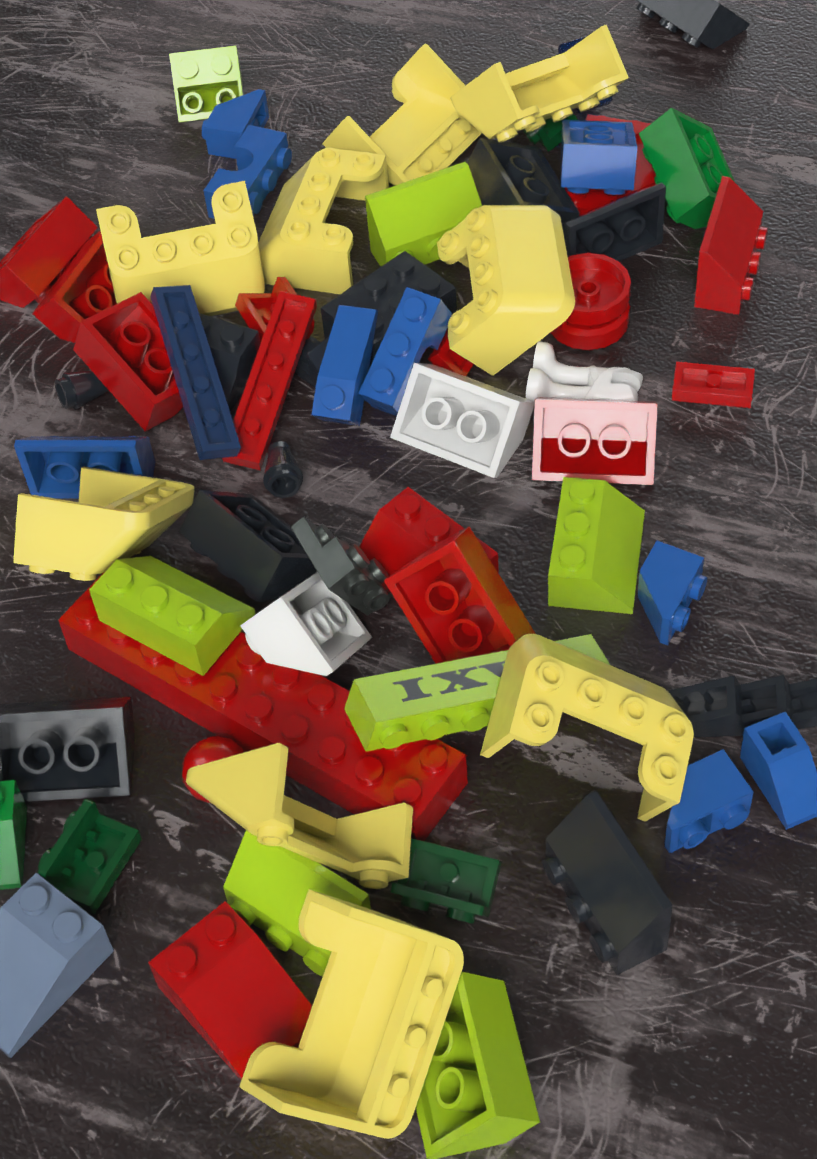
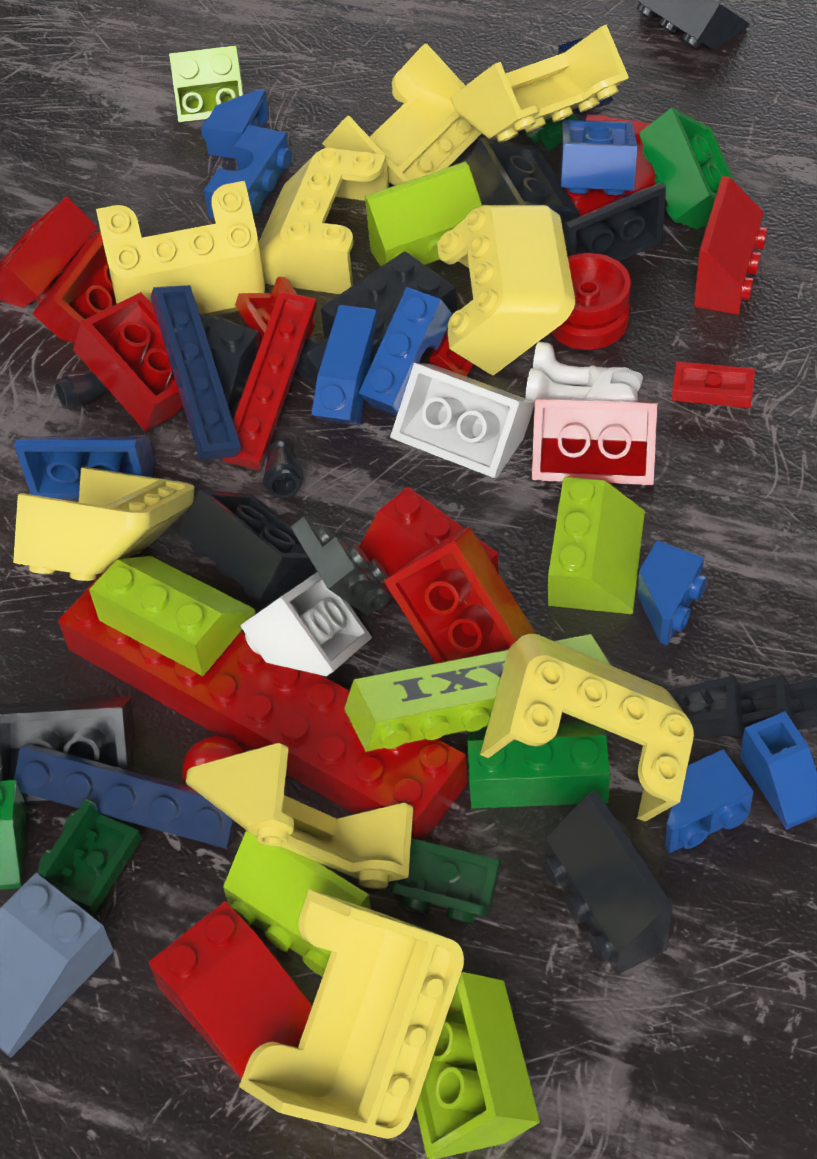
none -> dark blue plate [14,743,236,849]
none -> green slope [468,722,610,809]

